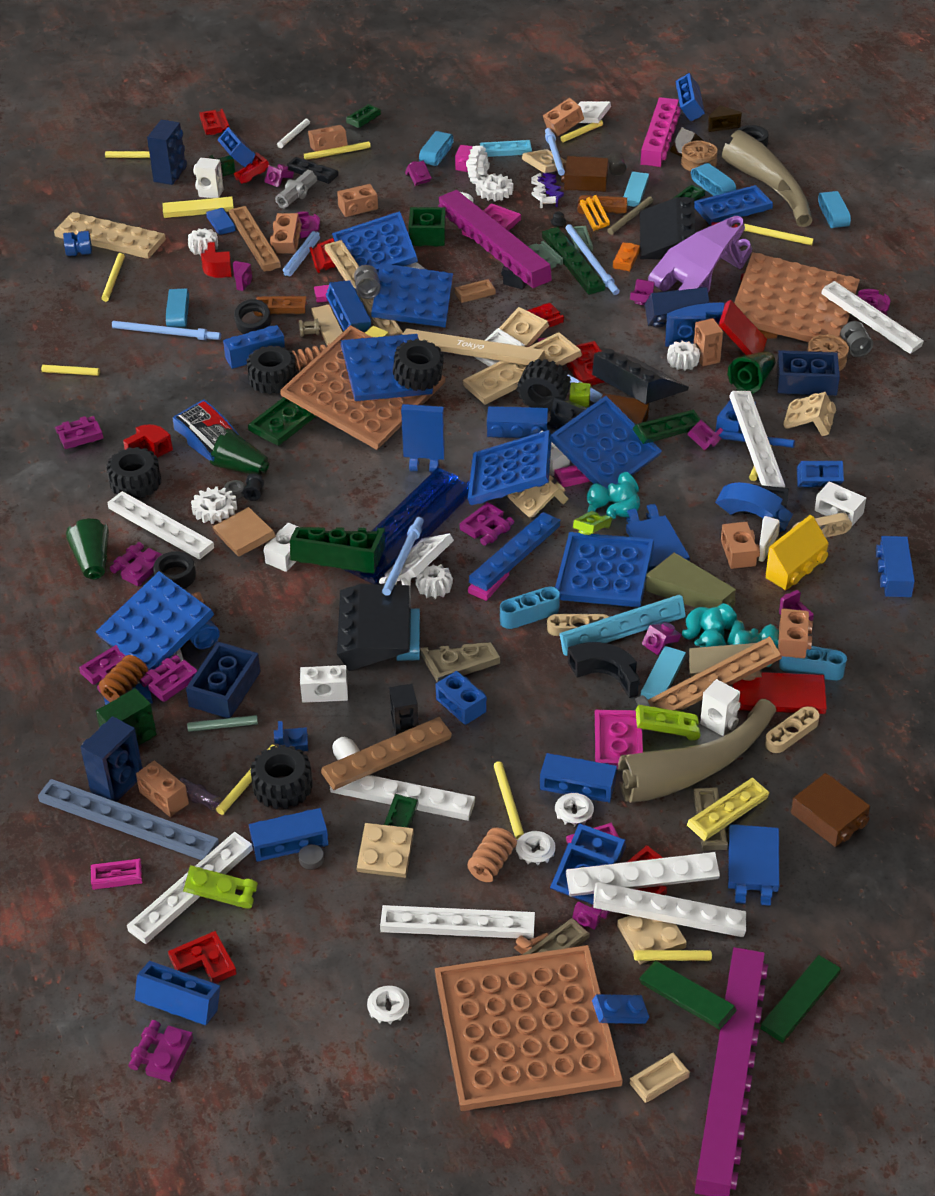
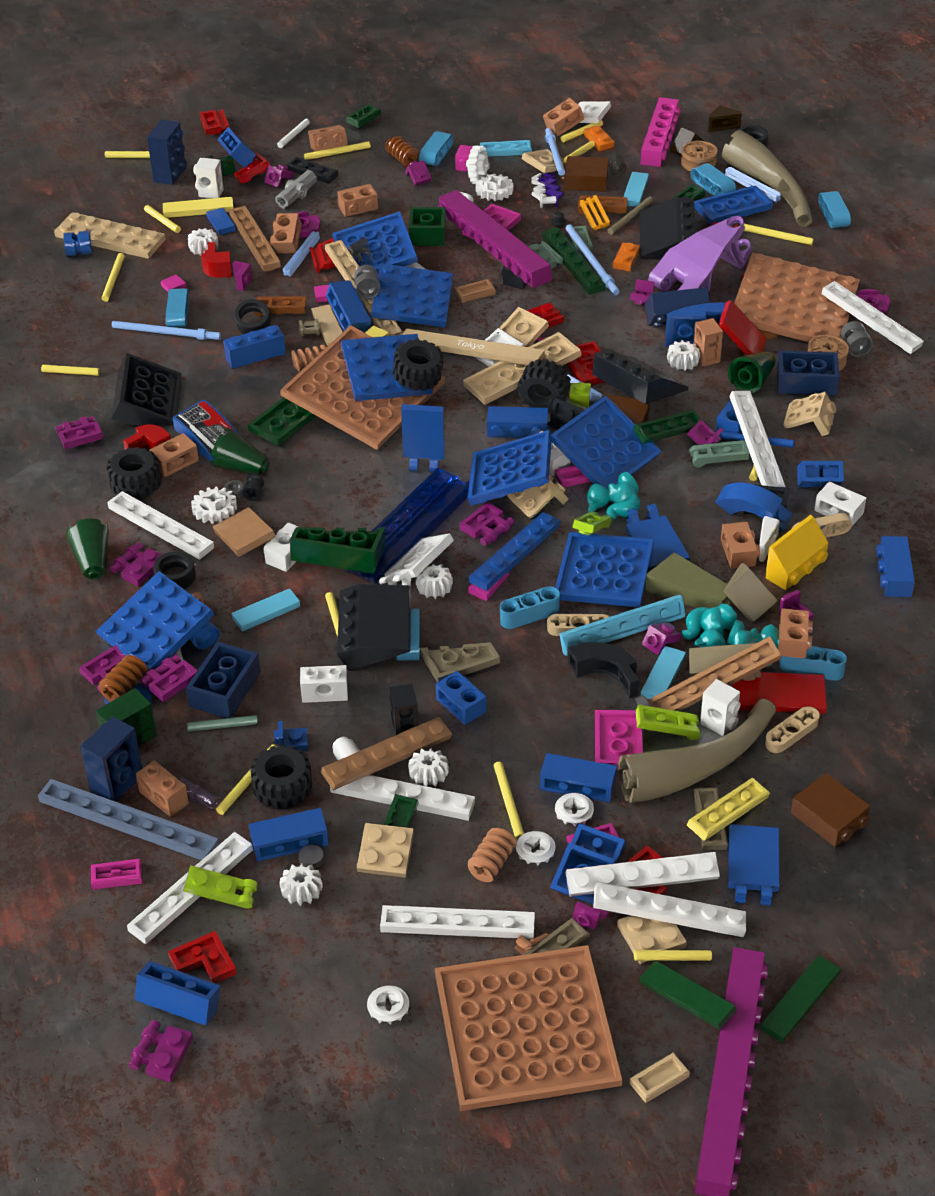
black tyre [247,346,297,394] -> none
light blue bar [382,517,424,596] -> none
blue plate [592,994,650,1024] -> none
blue brick [675,73,705,122] -> none
none -> black slope [111,353,181,426]
none -> light yellow bar [144,205,181,233]
none -> nougat brick [149,433,199,477]
none -> dark pink tile [161,275,186,292]
none -> medium azure tile [231,588,300,632]
none -> white gear [280,863,323,906]
none -> light yellow bar [325,592,339,637]
none -> clear smoke tile [349,237,371,262]
none -> dark orange piece [385,136,420,168]
none -> white gear [408,748,449,787]
none -> light yellow bar [564,141,595,163]
none -> orange plate [584,126,614,151]
none -> sand green plate [689,440,750,468]
none -> dark tan slope [723,563,778,623]
none -> light blue axle [725,167,781,202]

